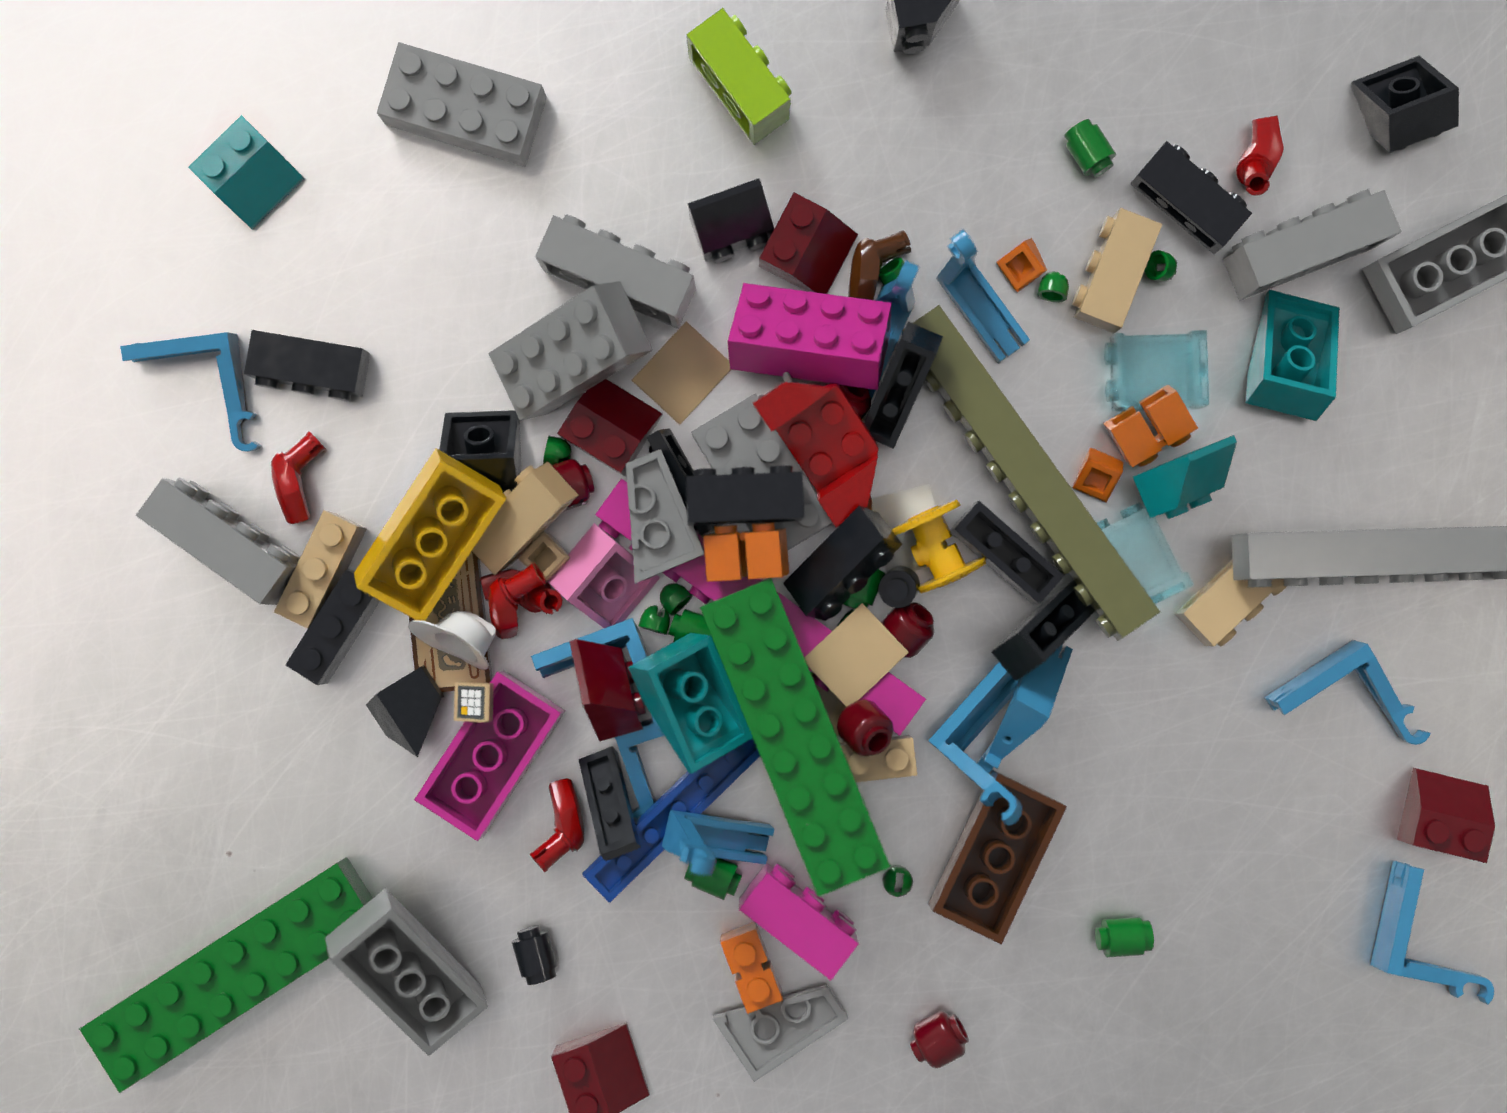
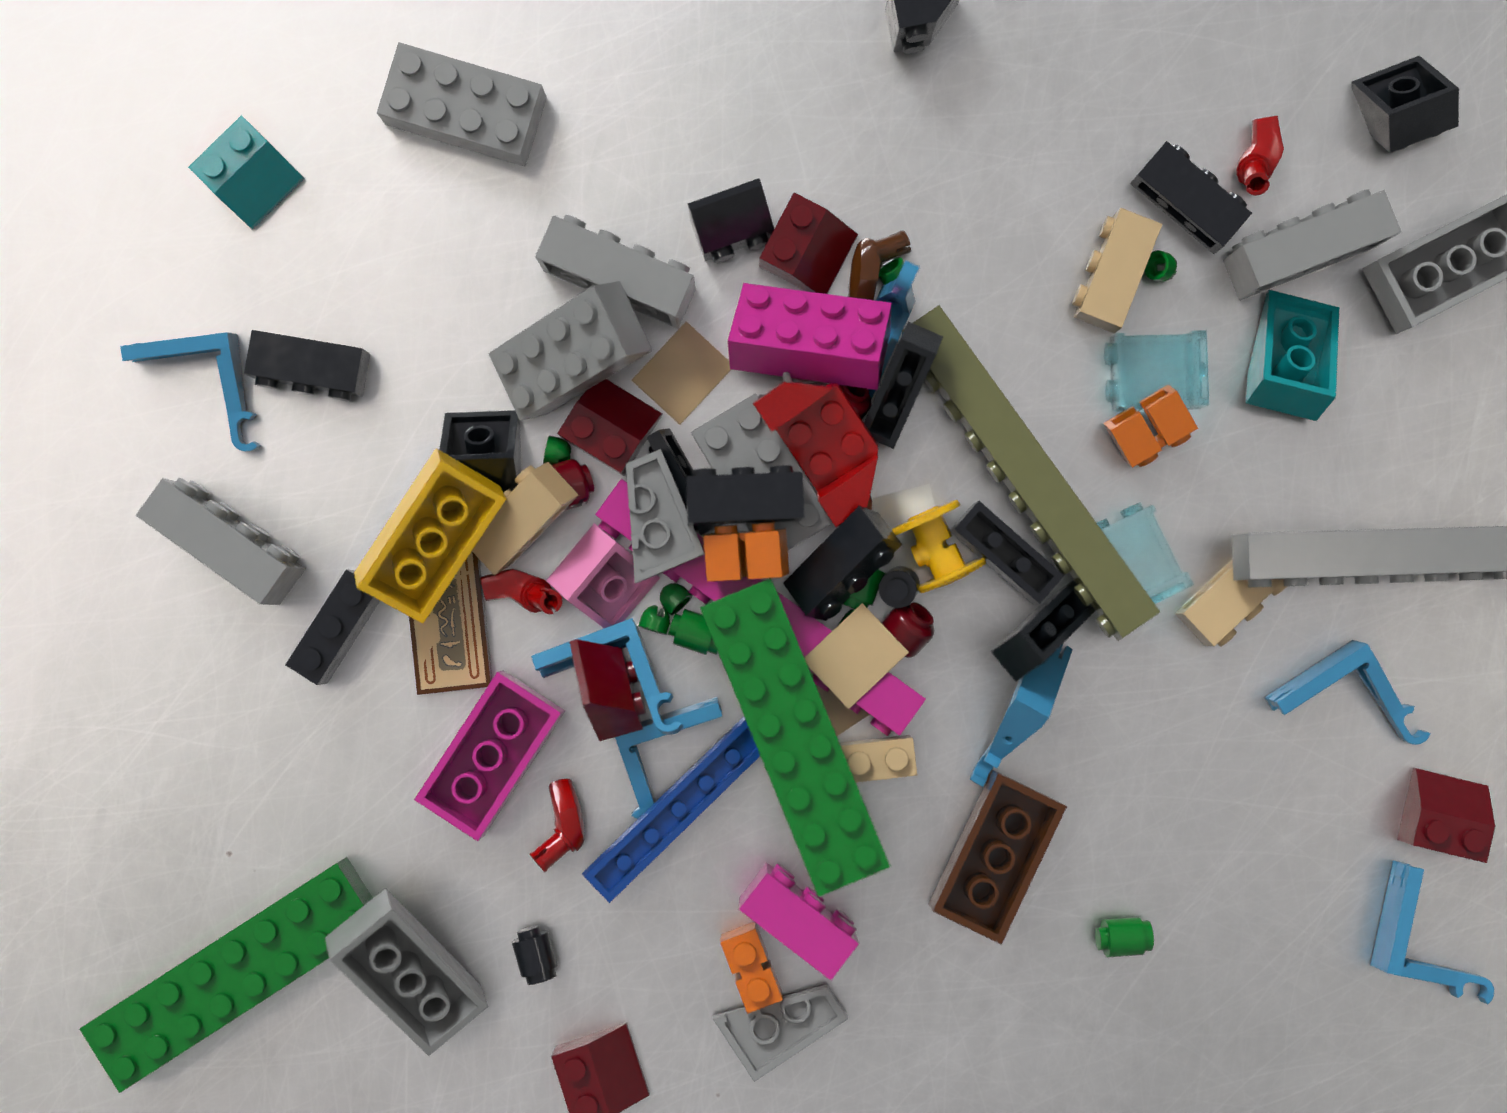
red arm [271,431,326,524] -> none
tan brick [274,510,367,629] -> none
black slope [366,665,444,757] -> none
white piece [408,611,496,670] -> none
slope [454,682,494,722] -> none
red arm [488,563,546,639] -> none
tan slope [518,532,570,585] -> none
black plate [578,746,641,861] -> none
teal slope [628,633,753,774] -> none
dark azure hinge [662,810,774,875] -> none
green brick [684,858,742,900] -> none
lime brick [686,8,792,145] -> none
dark red head [837,699,894,757] -> none
green hinge [882,865,913,897] -> none
dark red head [910,1011,969,1068] -> none
dark azure hinge [928,662,1022,826] -> none
dark azure hinge [936,230,1030,364] -> none
orange slope [996,238,1047,292] -> none
green hinge [1038,271,1069,302] -> none
green brick [1064,119,1116,177] -> none
orange slope [1073,448,1123,503] -> none
teal slope [1133,435,1237,519] -> none

